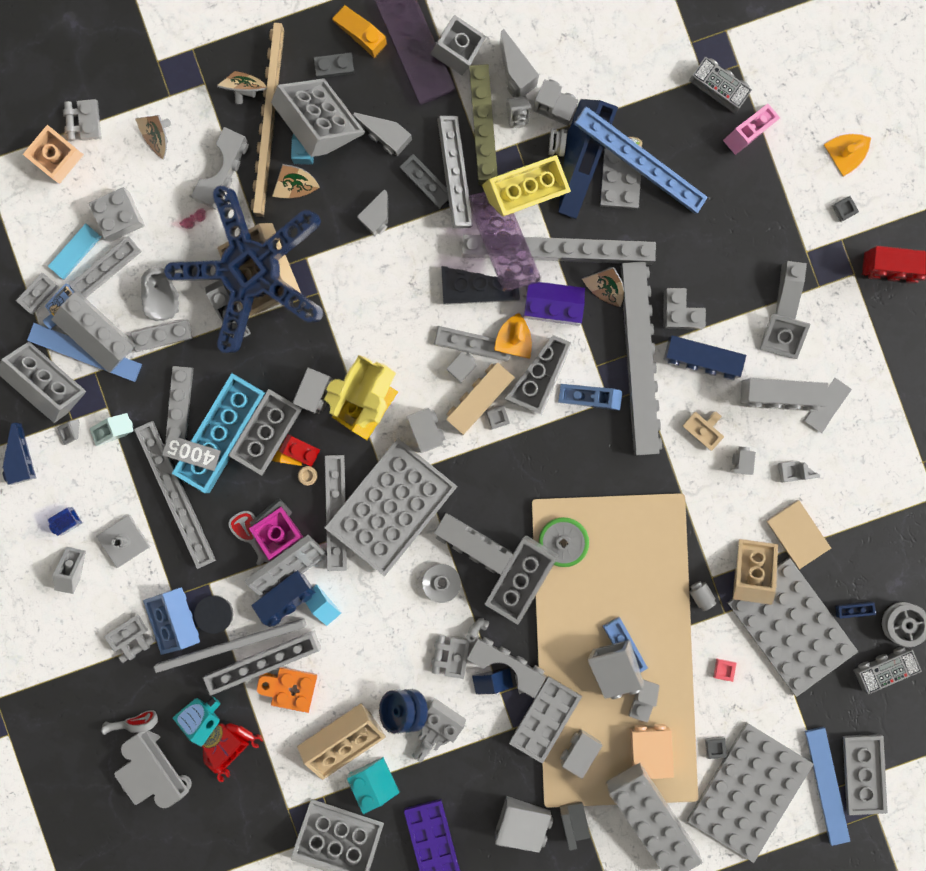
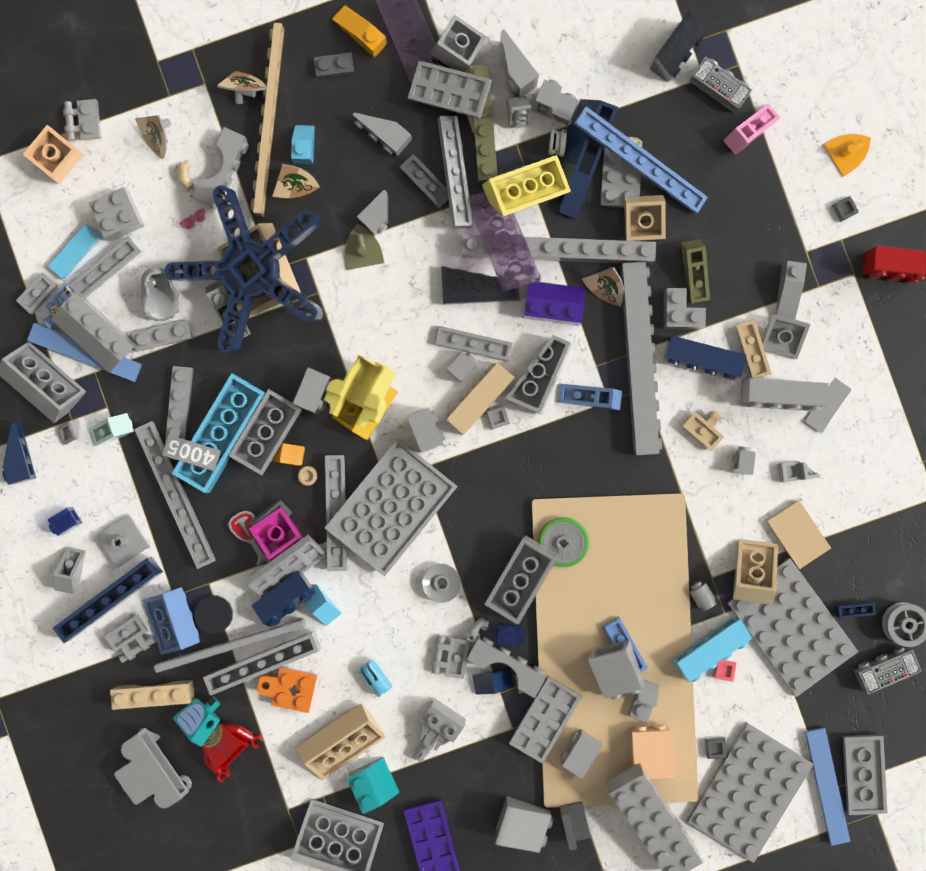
light grey piece [101,710,158,735] -> none
light grey slope [271,79,365,157] -> none
red plate [279,434,320,467] -> none
dark blue wheel [379,689,428,734] -> none
light grey wedge [434,513,513,575] -> none
light orange shield [494,313,532,359] -> none
none -> dark blue brick [53,557,163,643]
none -> tan arch [110,680,194,710]
none -> tan arm [177,161,194,191]
none -> olive shield [345,223,384,270]
none -> medium azure arm [358,659,393,697]
none -> light grey plate [408,61,492,119]
none -> clear blue brick [496,623,525,647]
none -> tan brick [624,195,666,241]
none -> black slope [650,10,704,82]
none -> medium azure brick [672,617,752,682]
none -> olive slope [681,239,710,303]
none -> tan plate [735,319,772,378]

